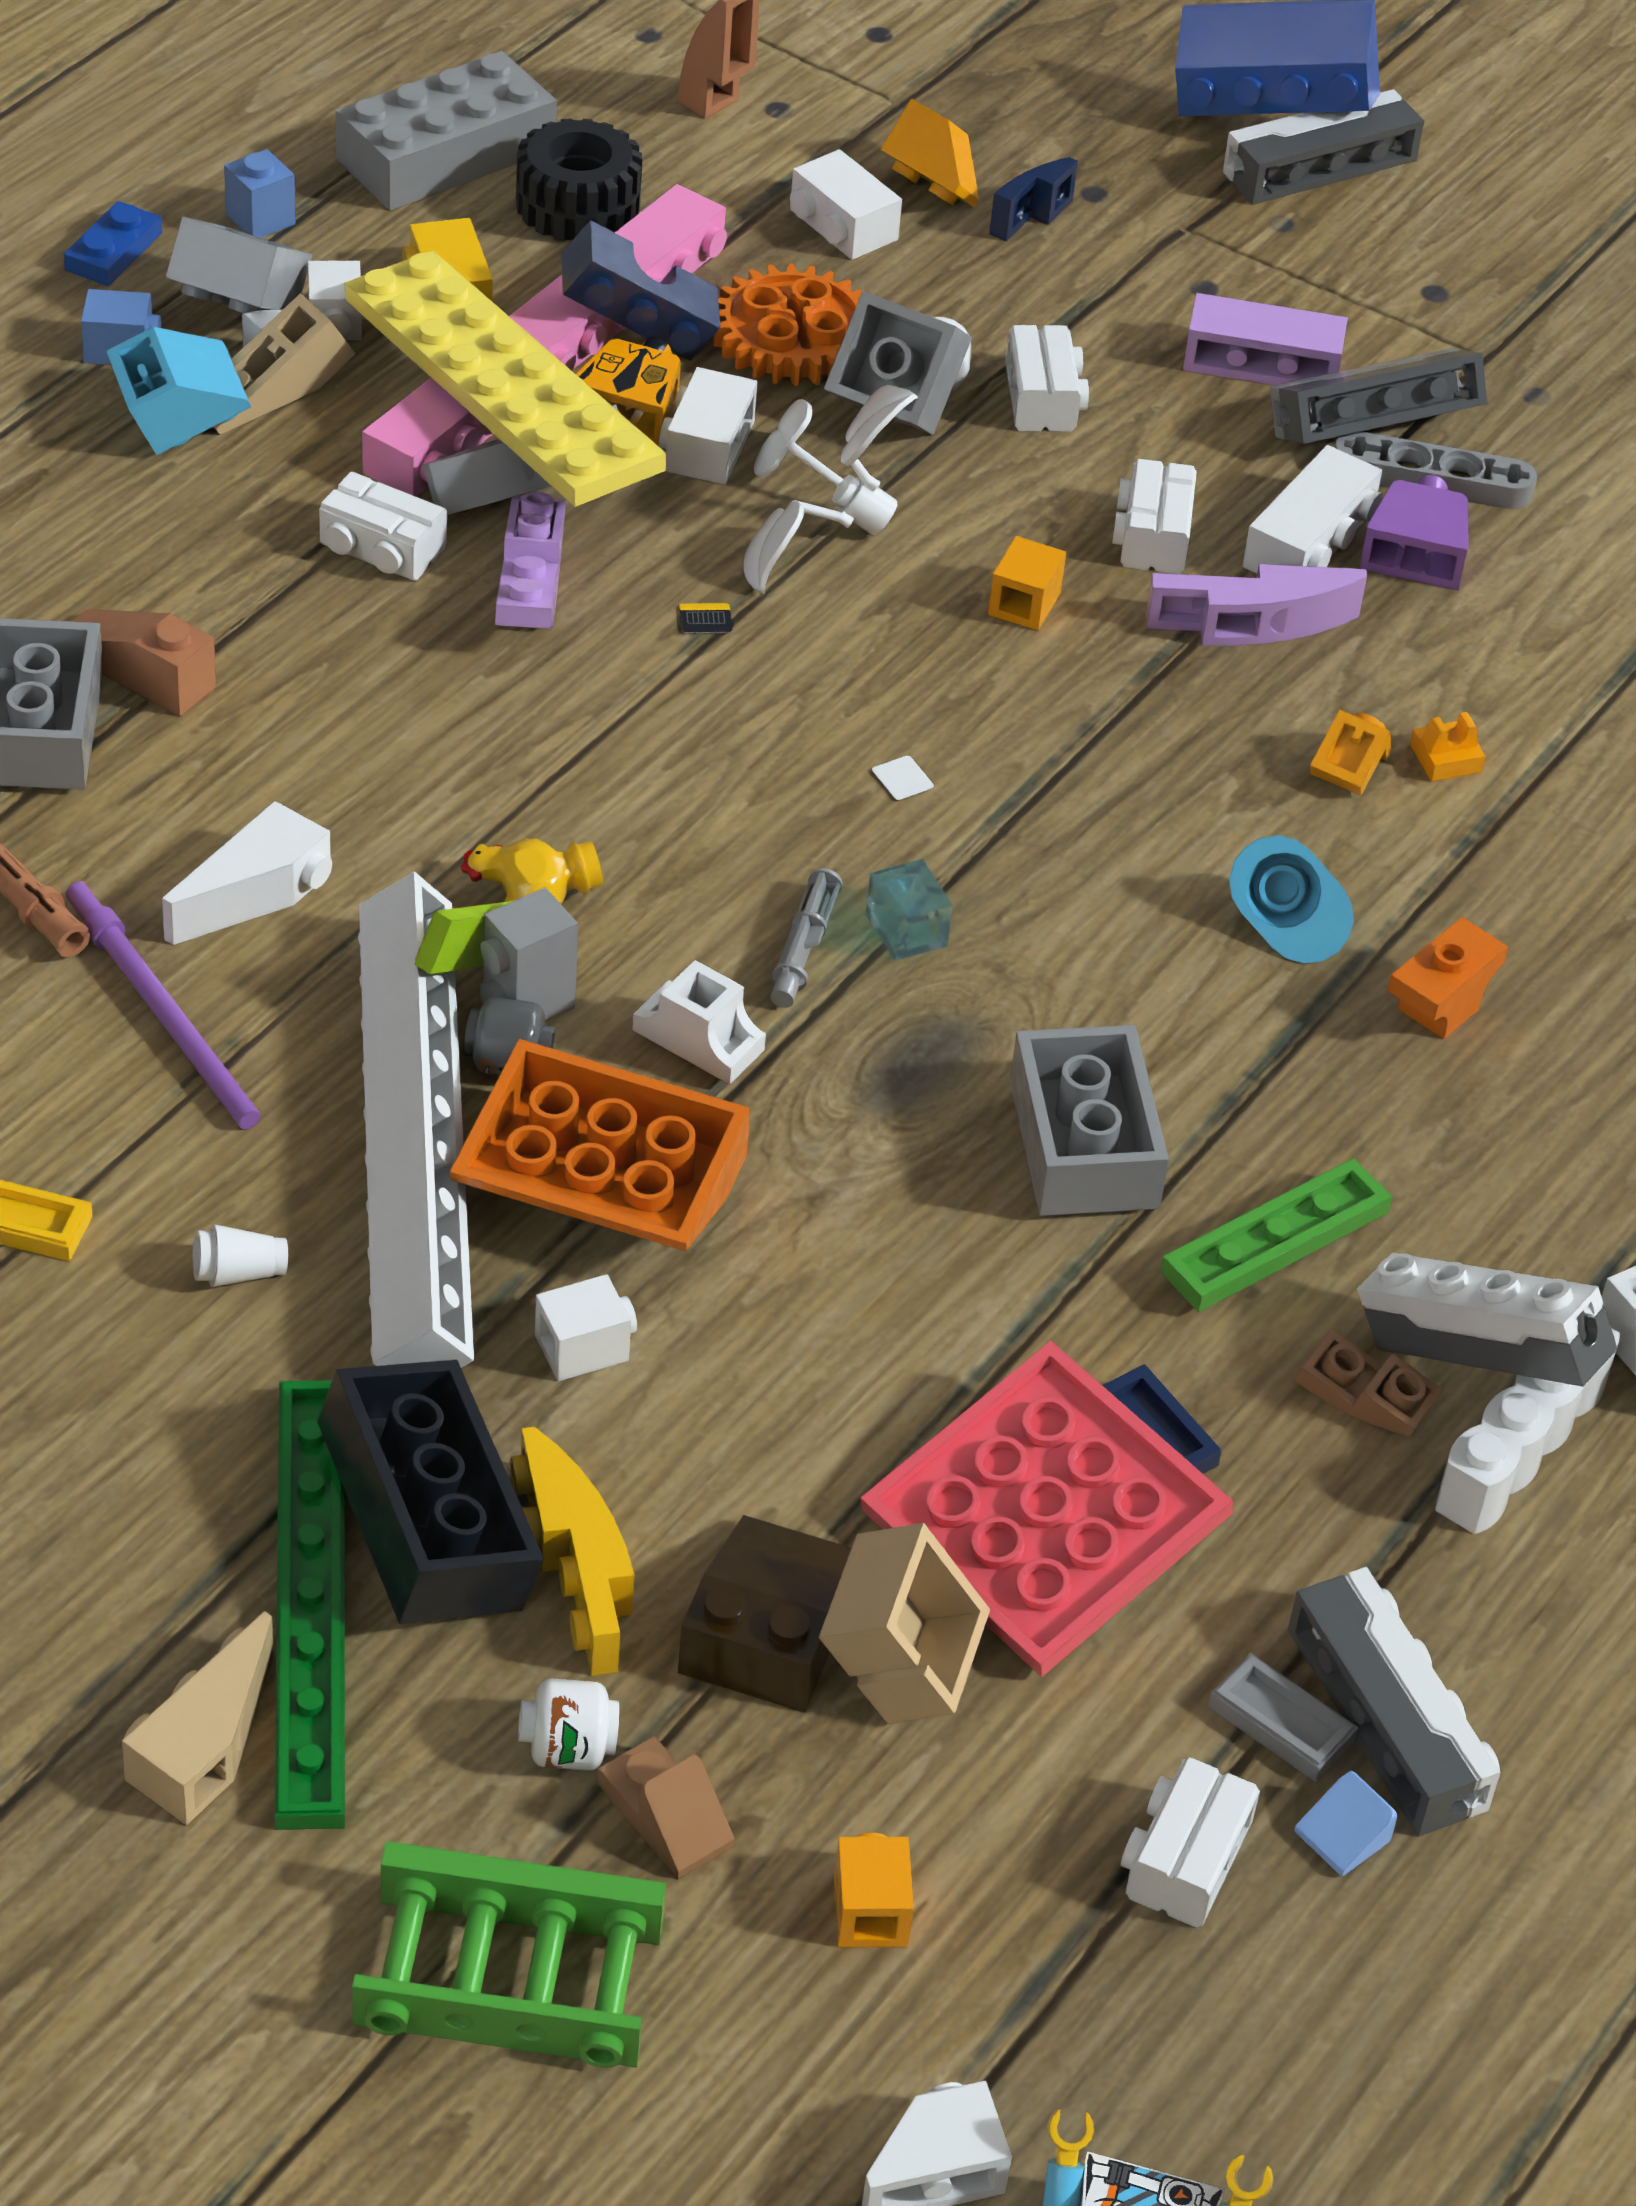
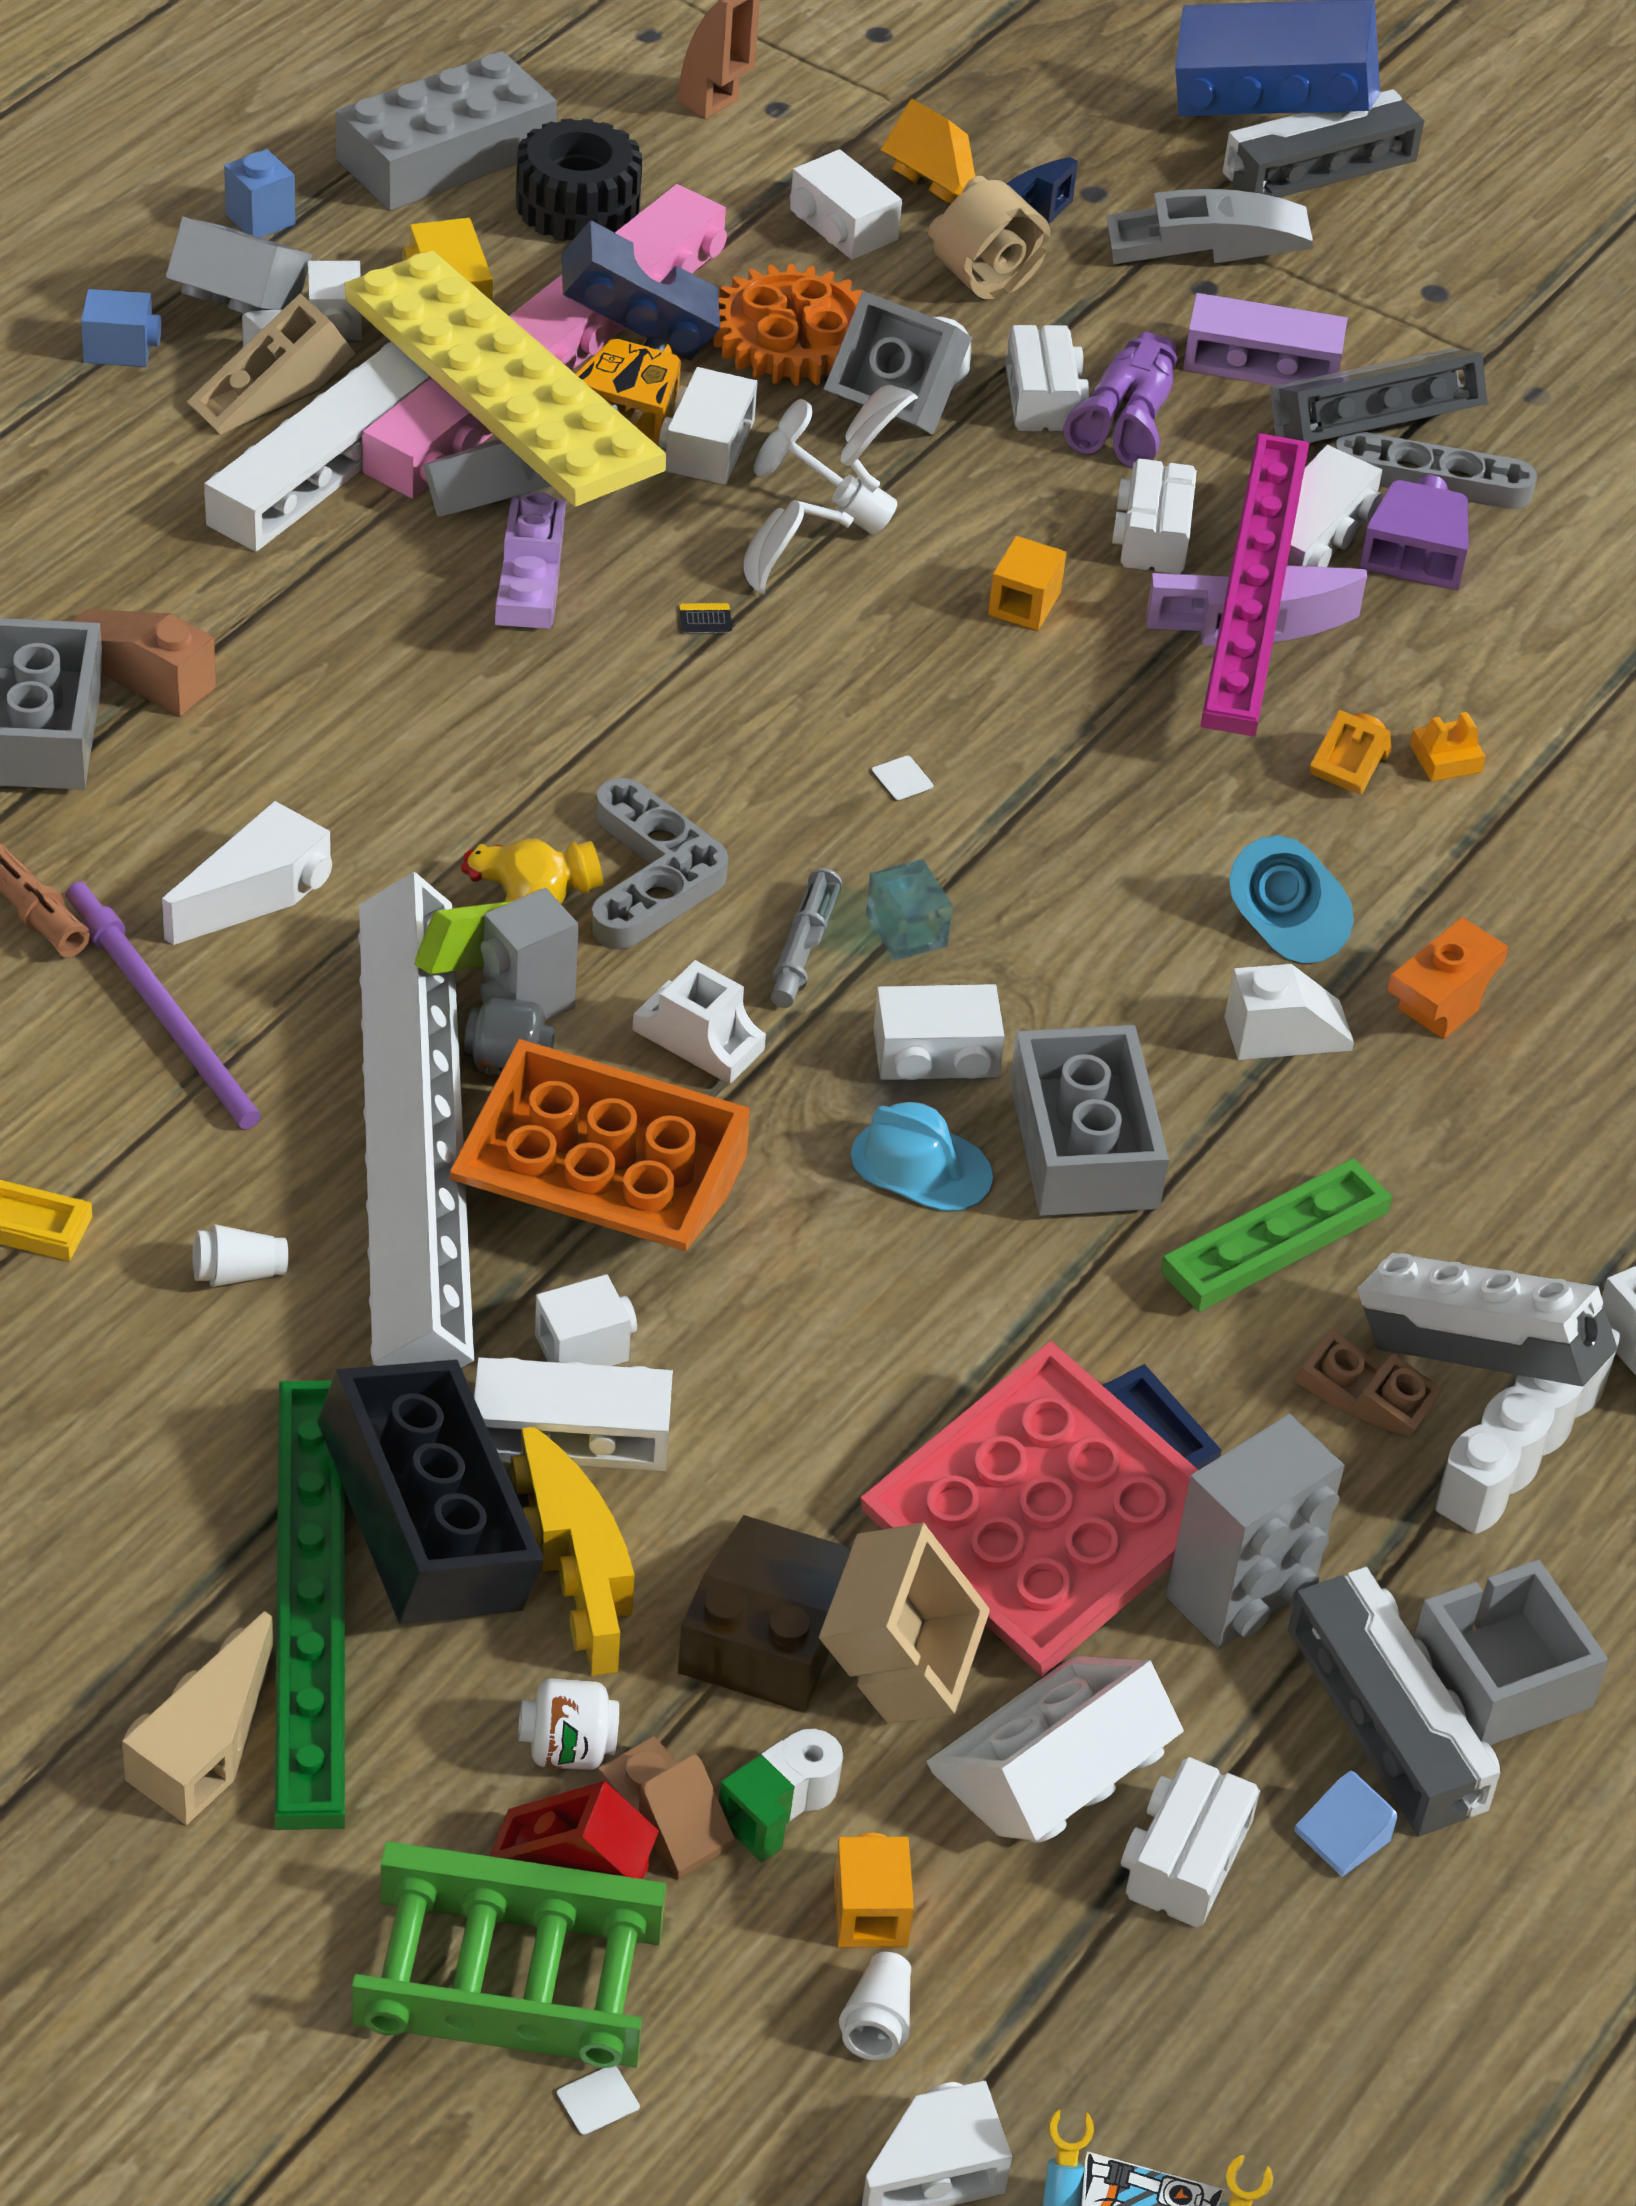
blue plate [64,201,162,286] -> none
medium azure slope [106,327,251,455] -> none
white brick [319,471,447,582] -> none
light grey tile [1208,1653,1359,1782] -> none
none -> white brick [204,342,431,552]
none -> white brick [474,1357,673,1471]
none -> red slope [489,1781,659,1879]
none -> white sticker [557,2066,640,2135]
none -> light grey beam [591,778,728,949]
none -> leg [718,1729,843,1863]
none -> white cone [839,1952,911,2061]
none -> medium azure piece [850,1102,993,1211]
none -> white brick [873,984,1005,1080]
none -> white slope [926,1656,1184,1843]
none -> tan brick [928,176,1050,299]
none -> medium lavender piece [1063,332,1177,468]
none -> light grey slope [1107,189,1313,264]
none -> light grey brick [1166,1413,1344,1649]
none -> dark pink tile [1200,433,1310,737]
none -> white slope [1225,964,1354,1060]
none -> light grey piece [1414,1559,1609,1745]

